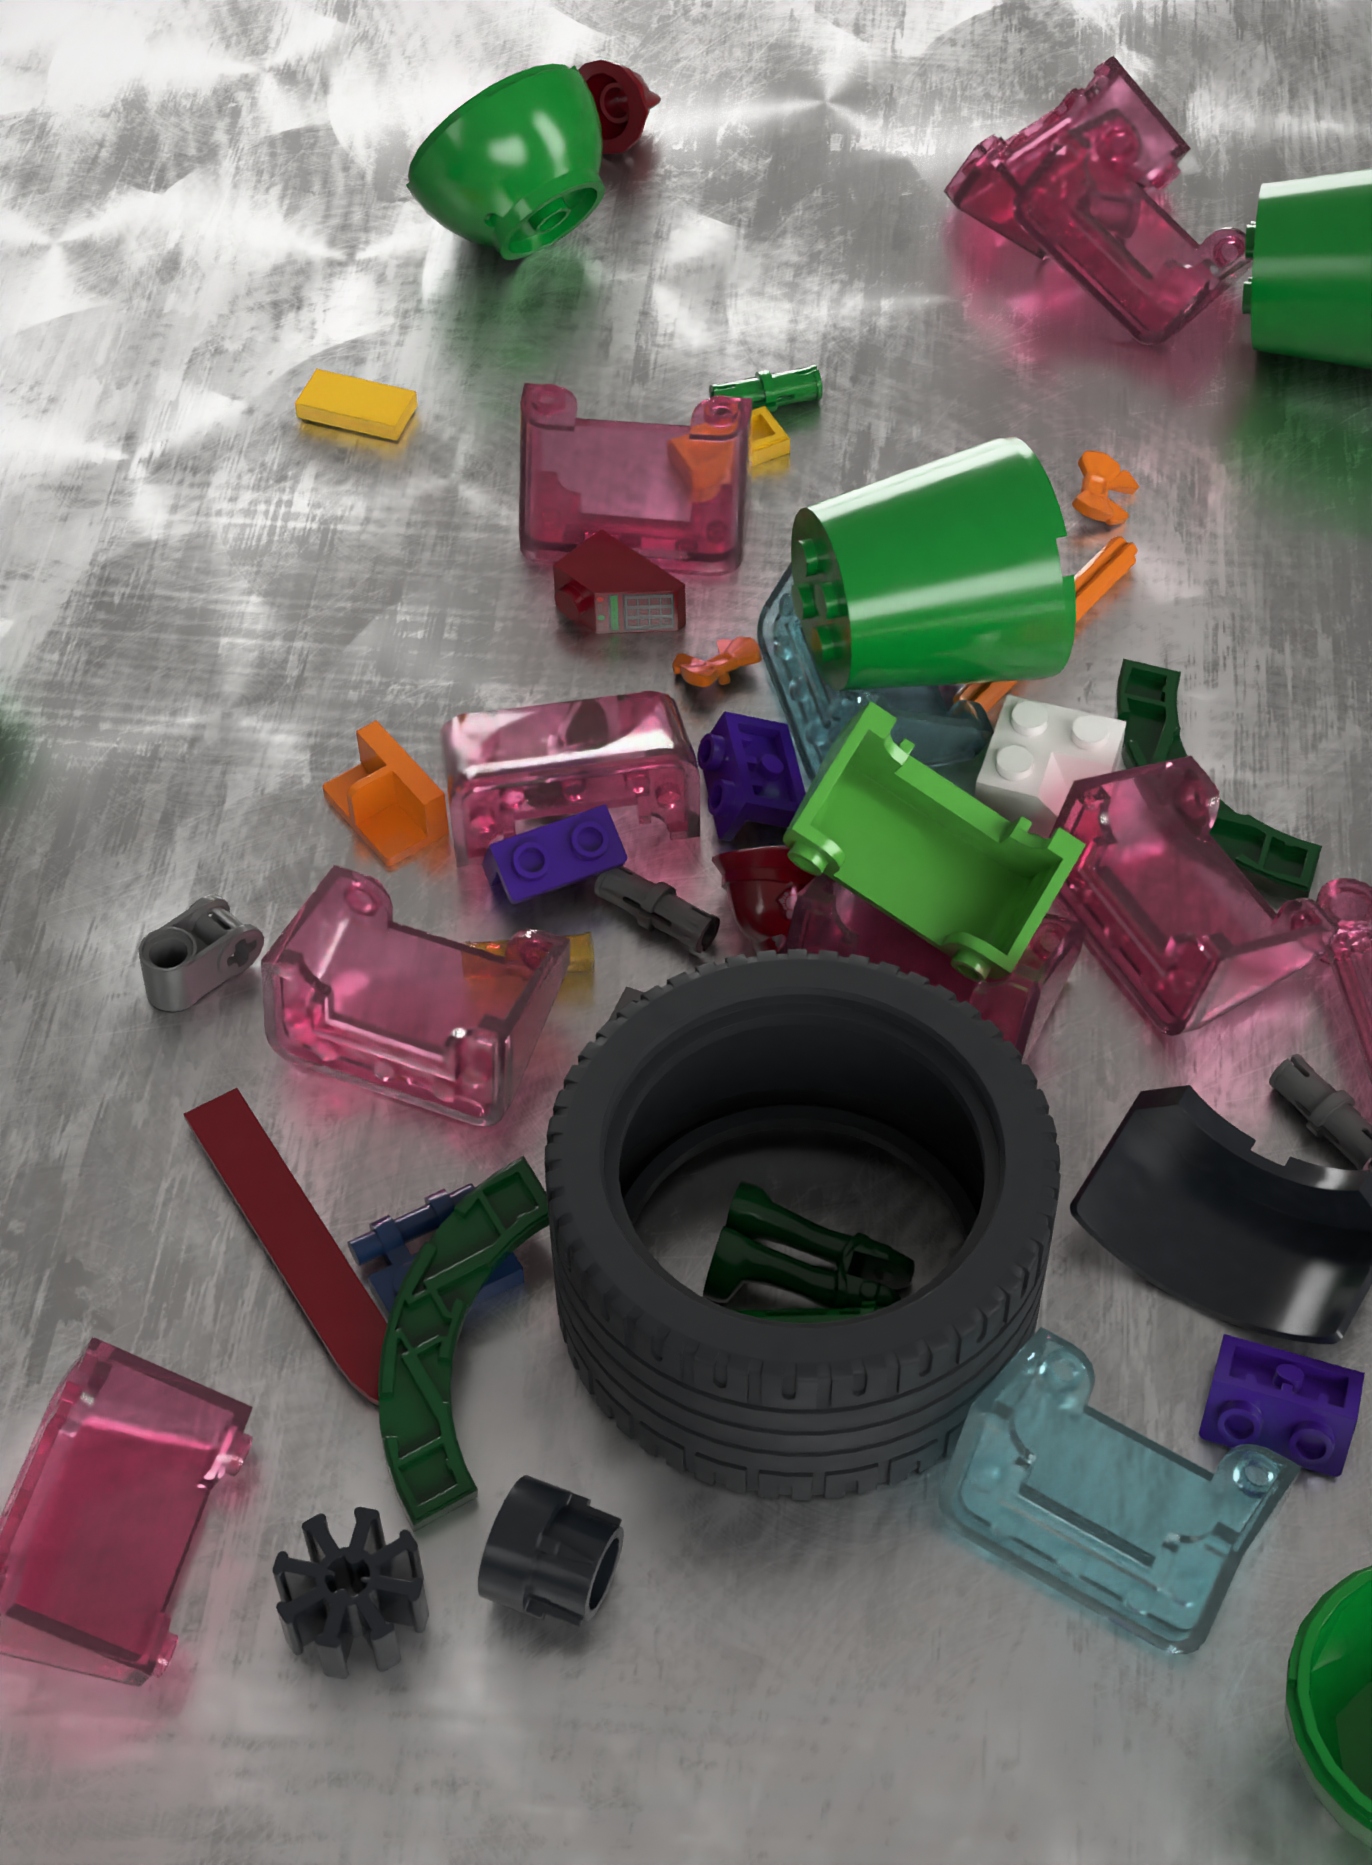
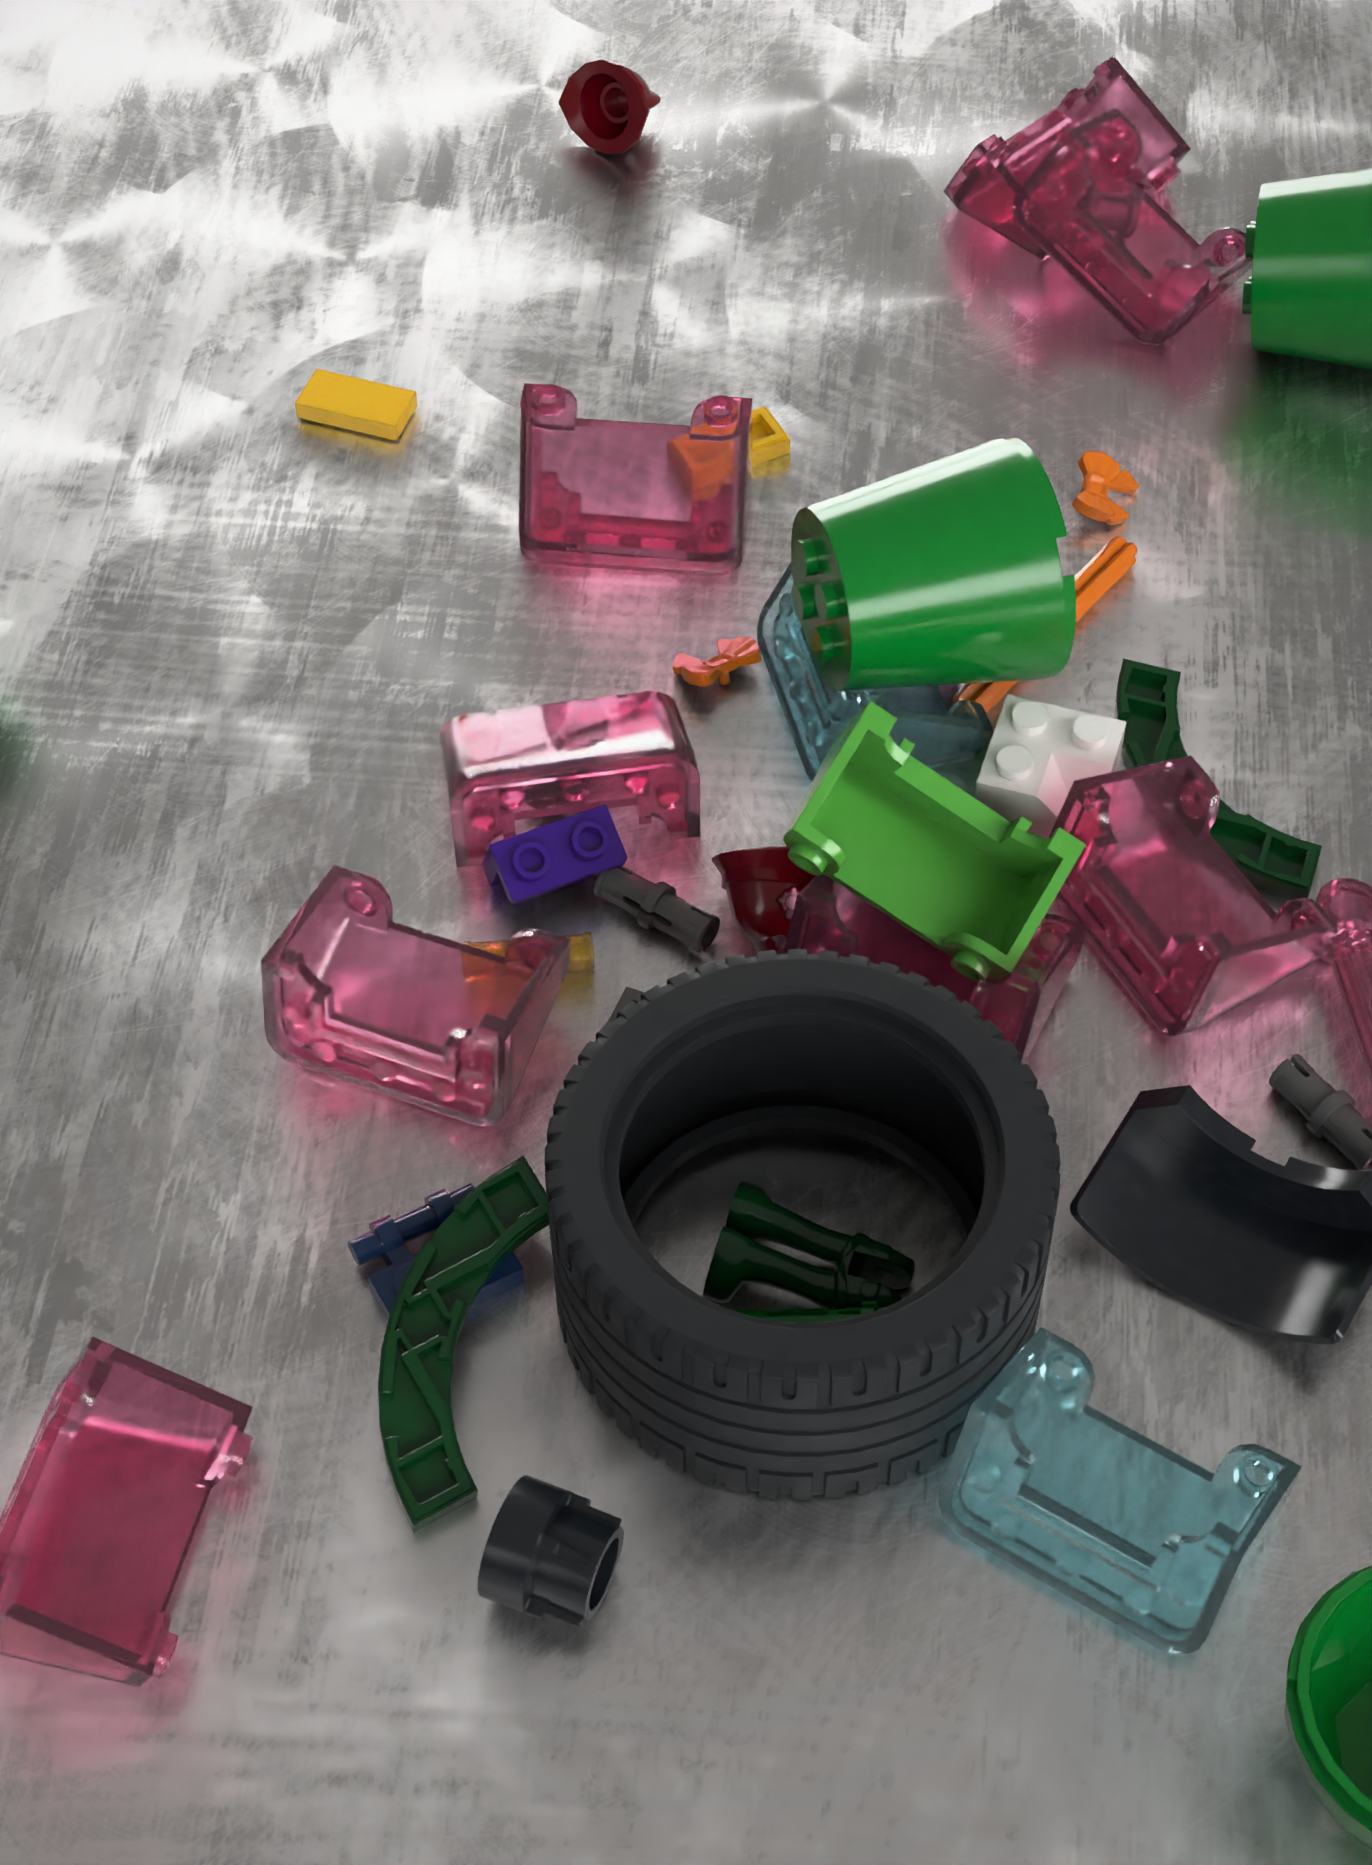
dark grey piece [138,894,264,1012] -> none
dark red piece [183,1088,387,1406] -> none
black gear [272,1507,429,1679] -> none
orange panel [322,720,449,866] -> none
green piece [406,63,606,260] -> none
dark red slope [553,528,686,634] -> none
dark purple bracket [697,711,806,841] -> none
green pin [709,365,823,420] -> none
dark purple bracket [1199,1334,1365,1477] -> none

